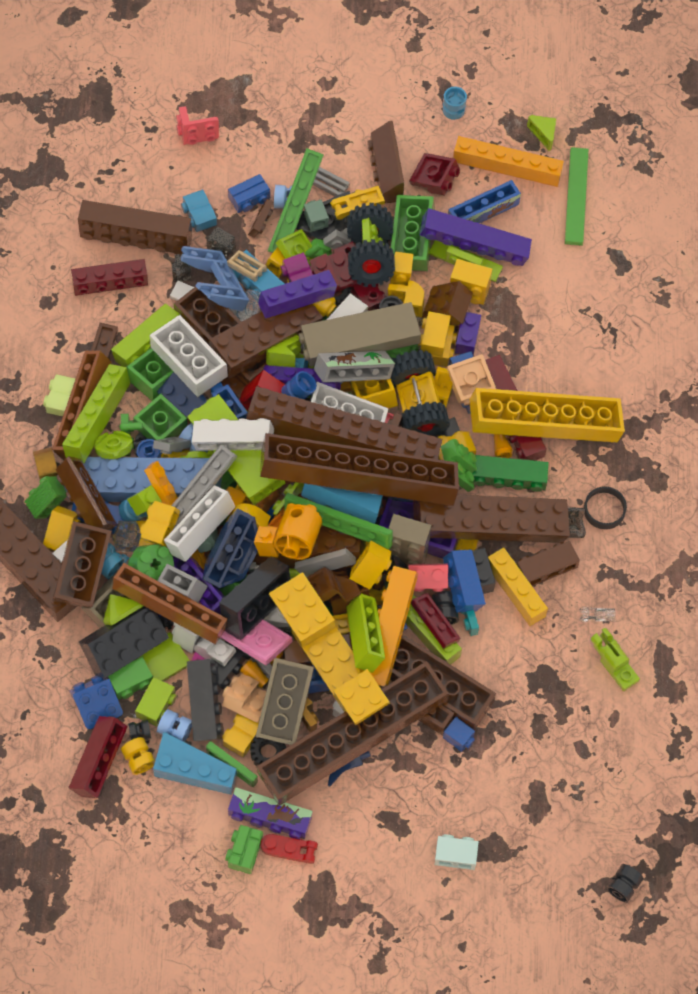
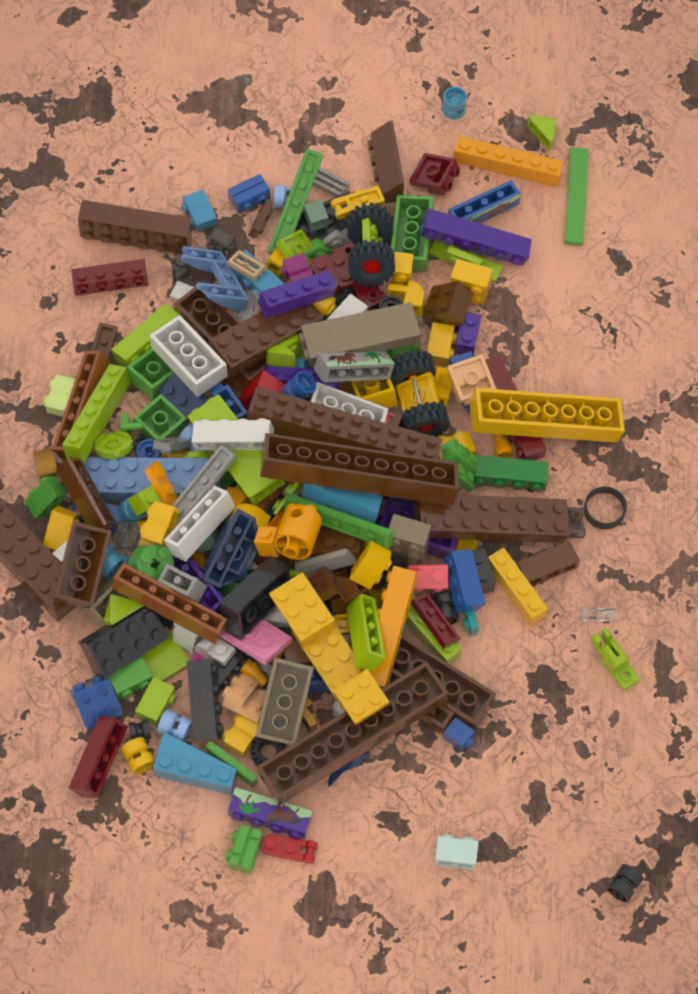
coral bracket [176,106,219,145] -> none
yellow brick [418,311,451,357] -> none
black tile [442,417,460,436] -> none

